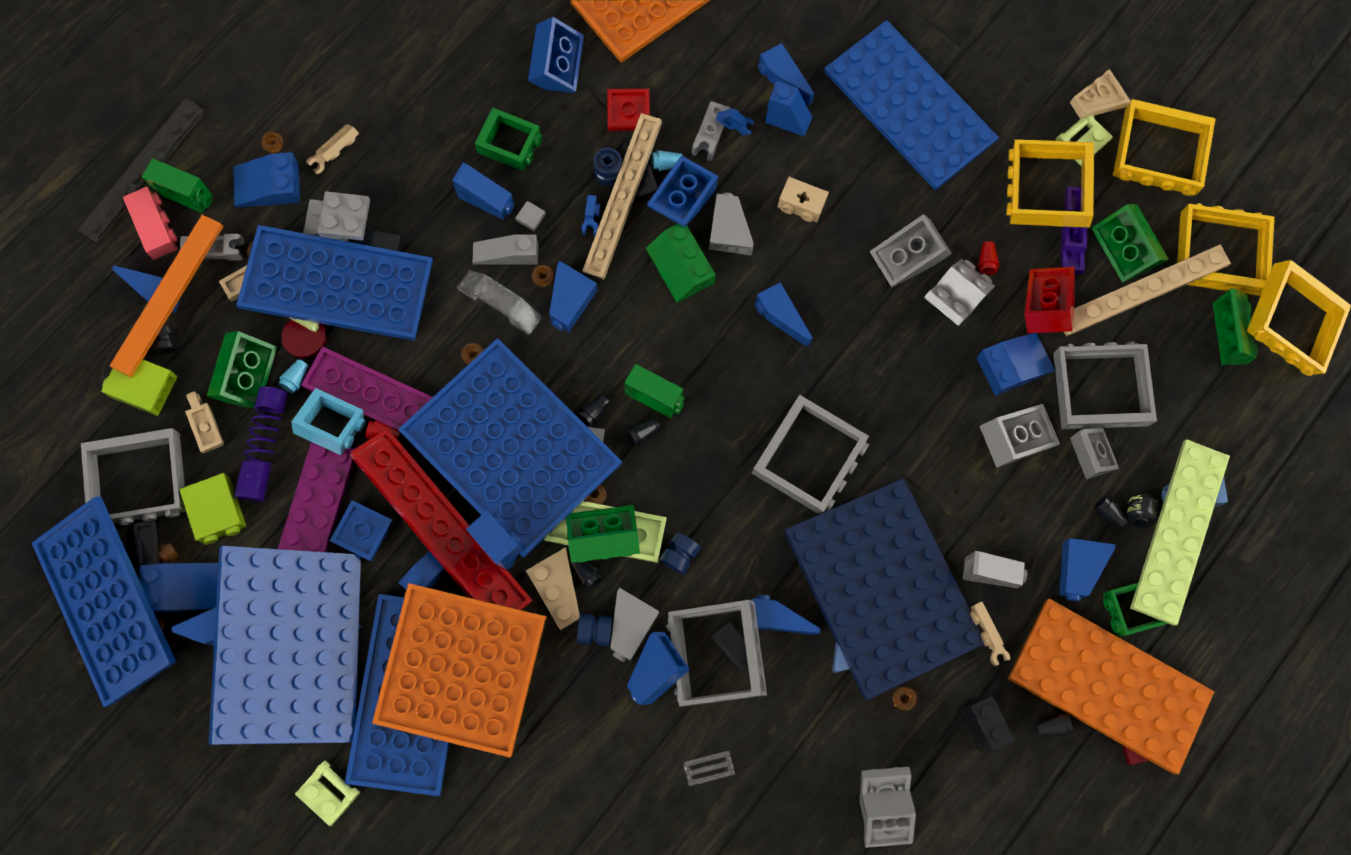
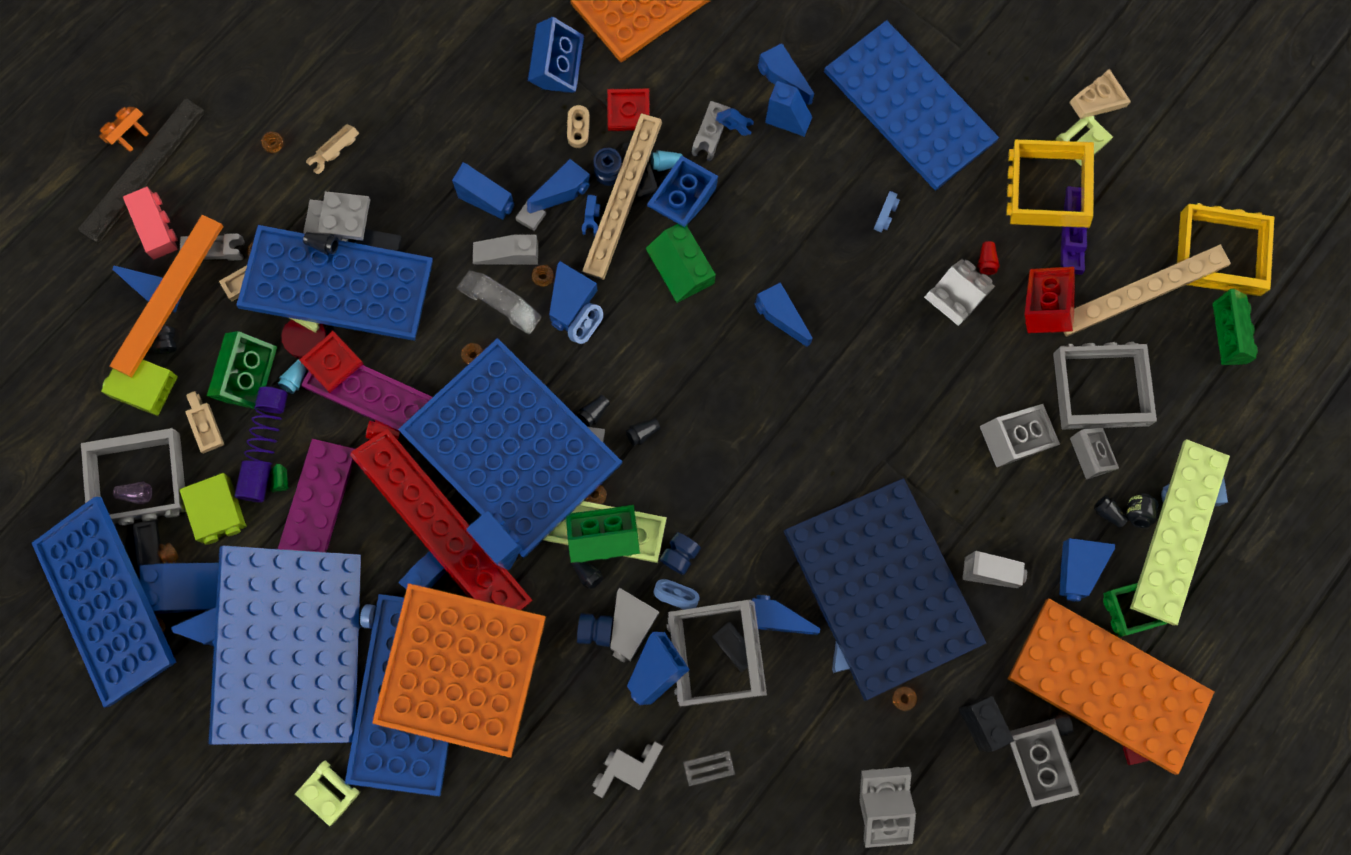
green window [142,158,213,214] -> none
blue slope [233,152,300,208] -> none
medium azure window [291,388,366,455] -> none
blue plate [330,501,394,562] -> none
green window [475,108,542,171] -> none
tan wing [526,547,580,630] -> none
green window [625,364,685,419] -> none
light grey slope [709,193,754,256] -> none
light grey window [752,395,869,515] -> none
tan brick [778,177,829,222] -> none
light grey slope [869,214,952,287] -> none
tan plate [969,602,1010,666] -> none
blue slope [976,333,1055,396] -> none
green slope [1091,204,1169,283] -> none
yellow window [1113,99,1215,196] -> none
yellow window [1247,260,1351,376] -> none
none -> orange plate [99,107,149,152]
none -> clear purple cone [113,481,152,504]
none -> green slope [269,464,288,492]
none -> red tile [299,331,364,393]
none -> black cone [303,232,339,255]
none -> medium blue tile [360,604,376,628]
none -> blue slope [527,159,590,214]
none -> tan plate [567,105,590,148]
none -> medium blue plate [568,303,603,344]
none -> light grey bracket [592,742,663,798]
none -> medium blue plate [654,579,699,610]
none -> medium blue plate [874,191,900,232]
none -> light grey brick [1010,719,1079,807]

